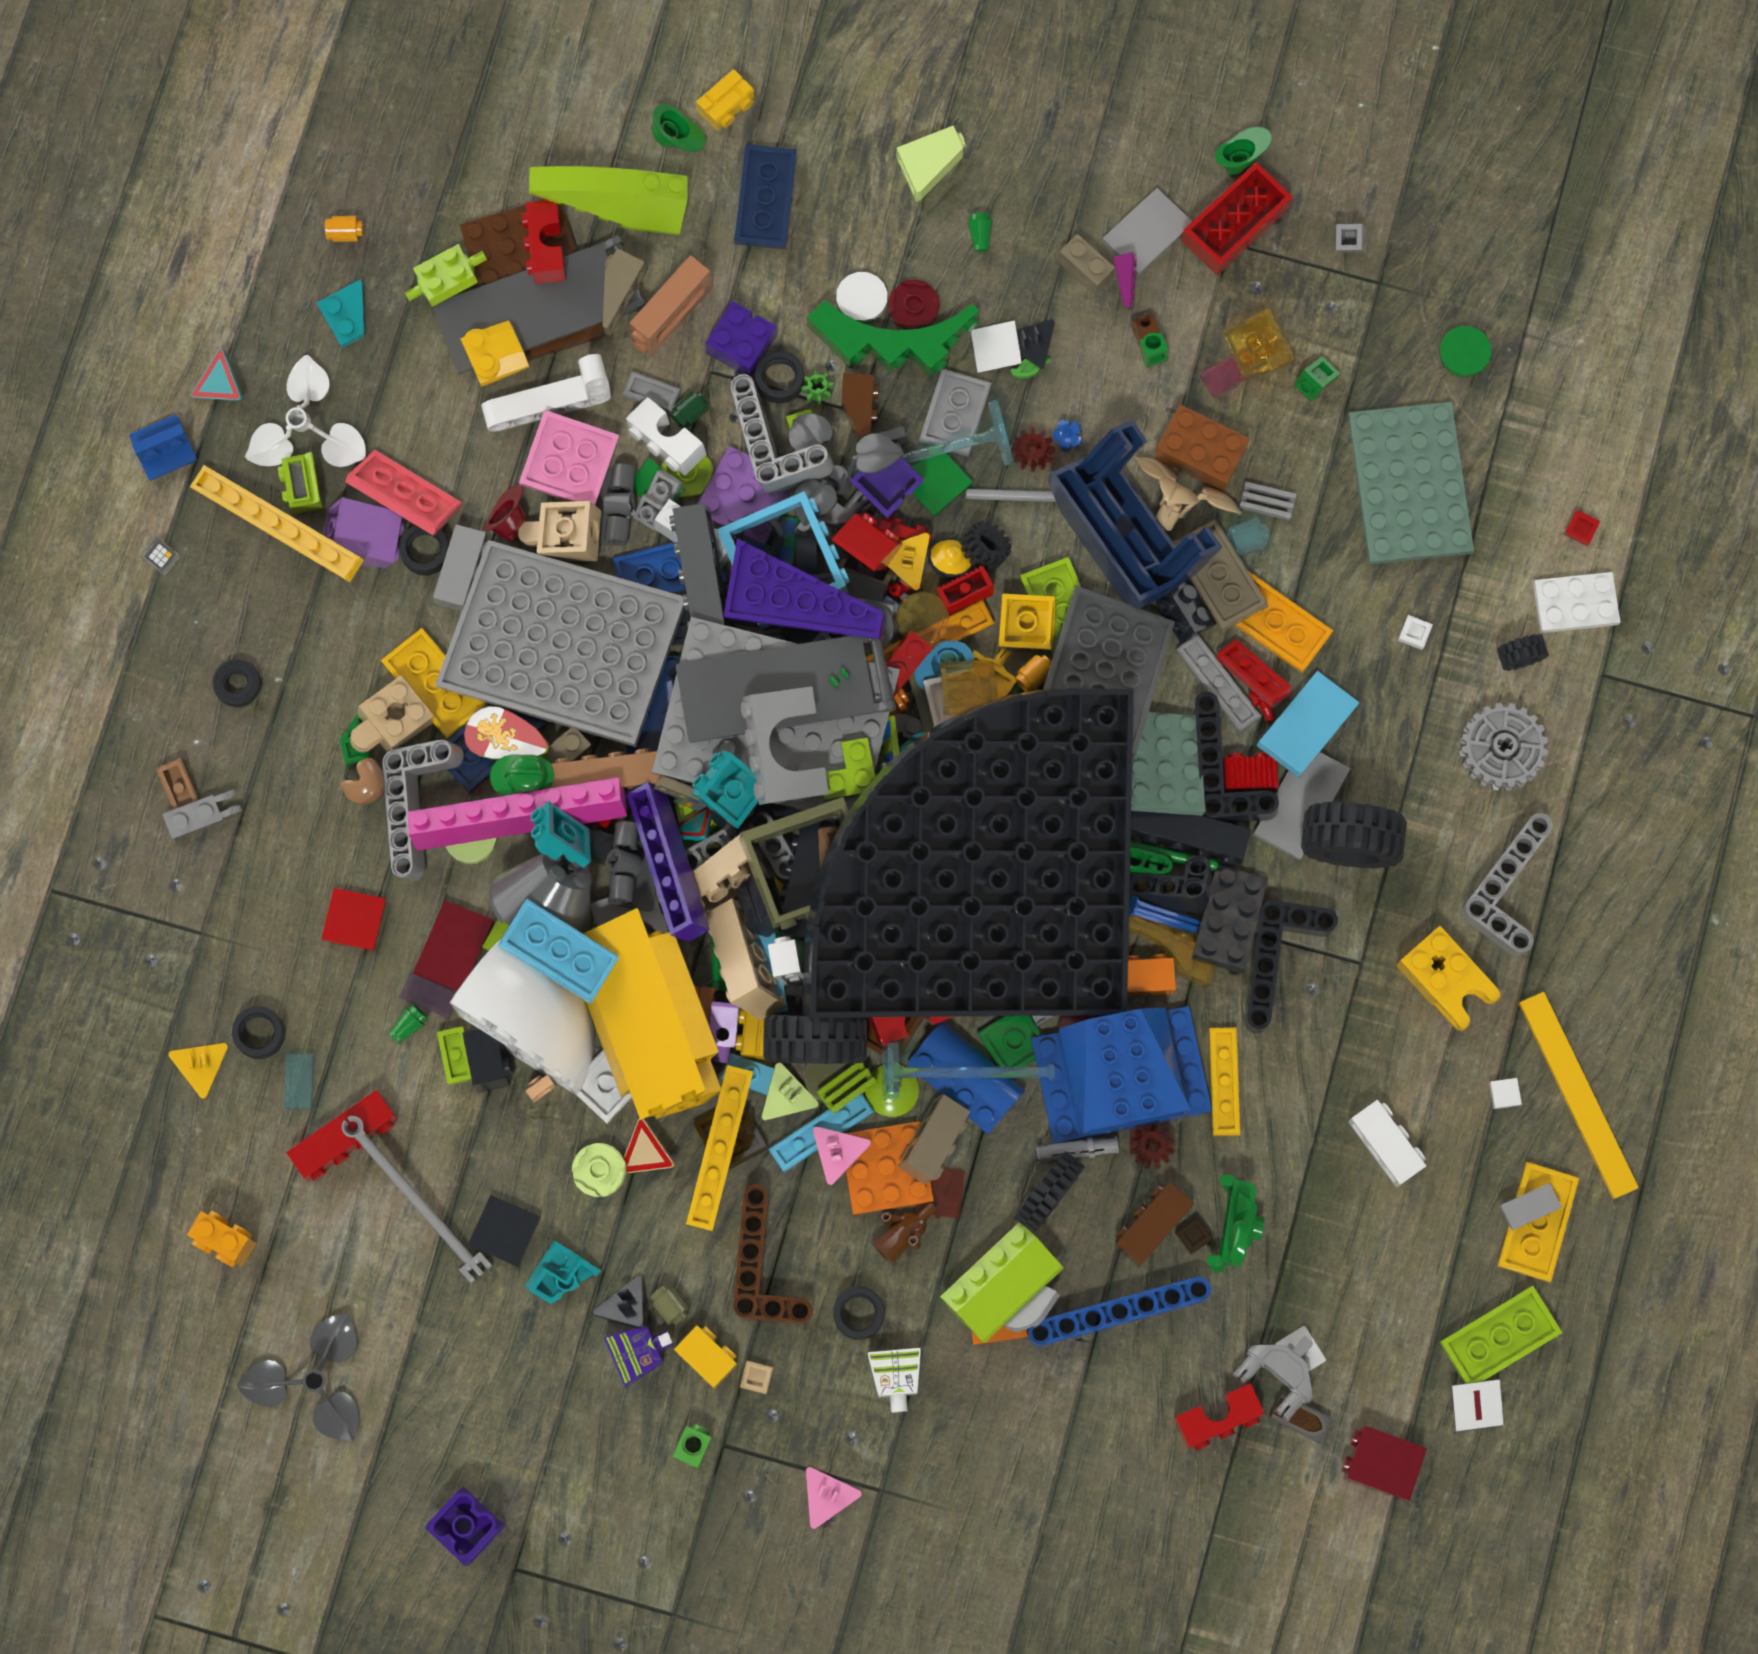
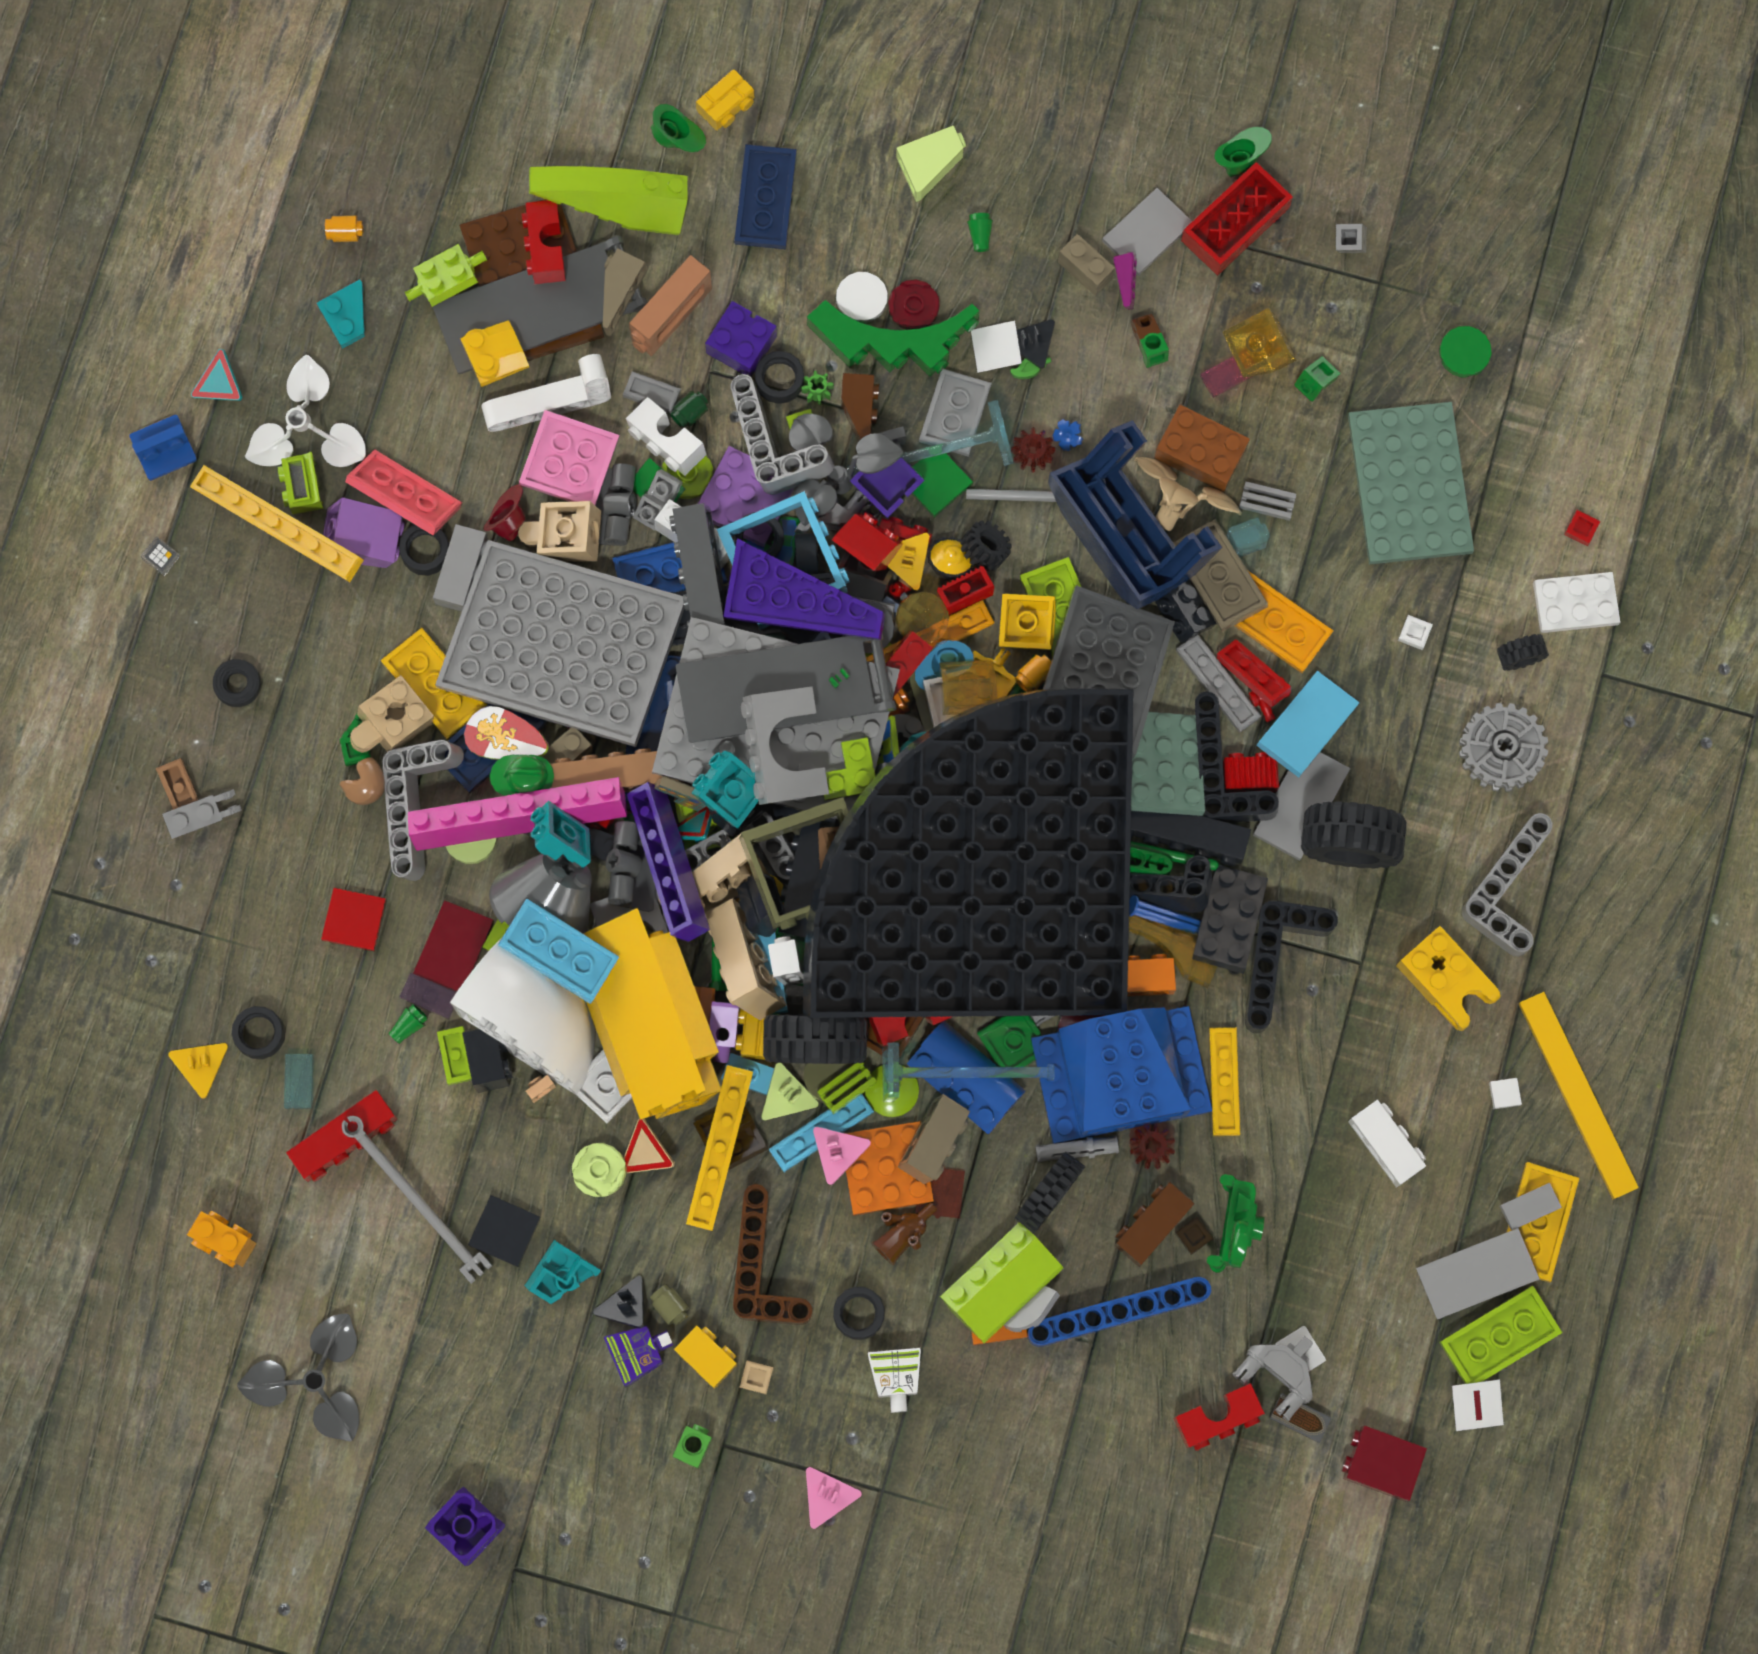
none -> light grey tile [1416,1228,1539,1320]

